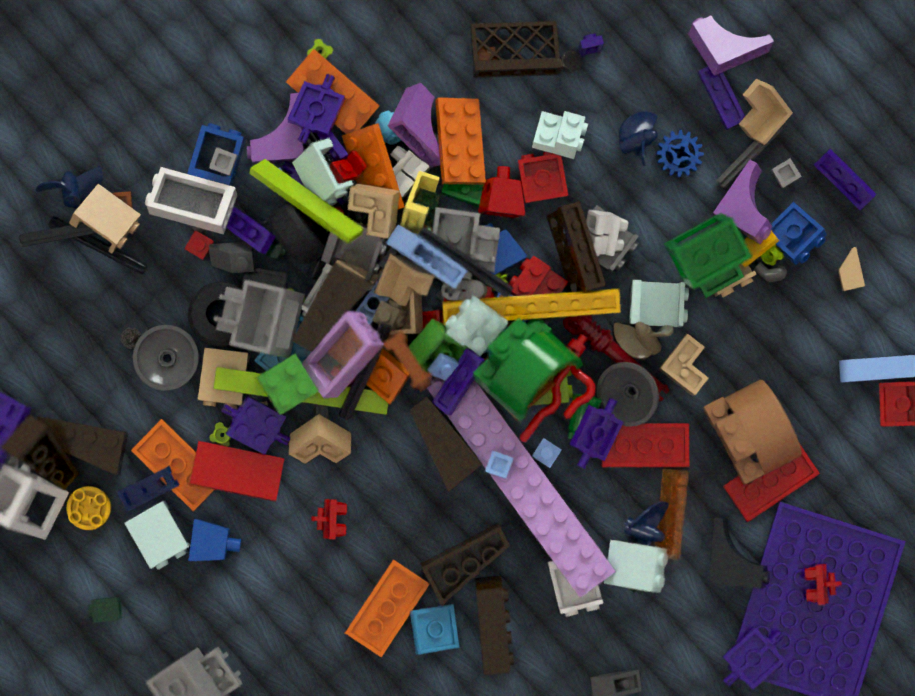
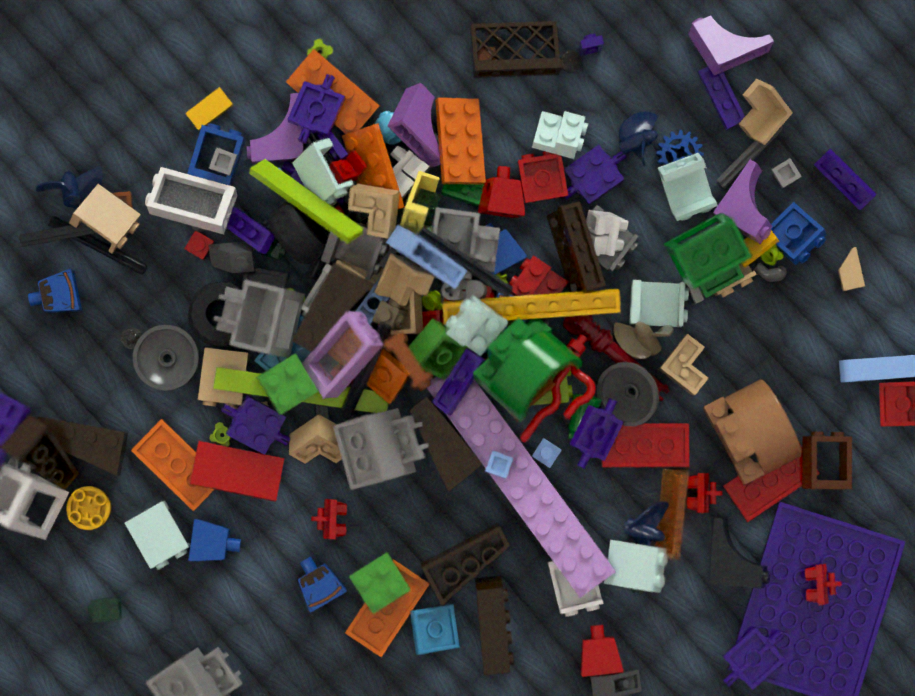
clear blue plate [117,466,180,512] -> none
light blue plate [427,353,459,380] -> none
none -> blue torso [28,269,82,313]
none -> yellow tile [185,87,233,131]
none -> blue torso [298,557,348,613]
none -> light grey piece [333,408,429,490]
none -> bright green brick [349,552,411,614]
none -> lime plate [422,290,443,311]
none -> dark purple plate [564,145,627,205]
none -> red torso [580,625,624,677]
none -> light aqua panel [658,153,718,221]
none -> light grey plate [686,284,704,304]
none -> red hips [687,473,723,513]
none -> reddish brown window [802,432,852,489]

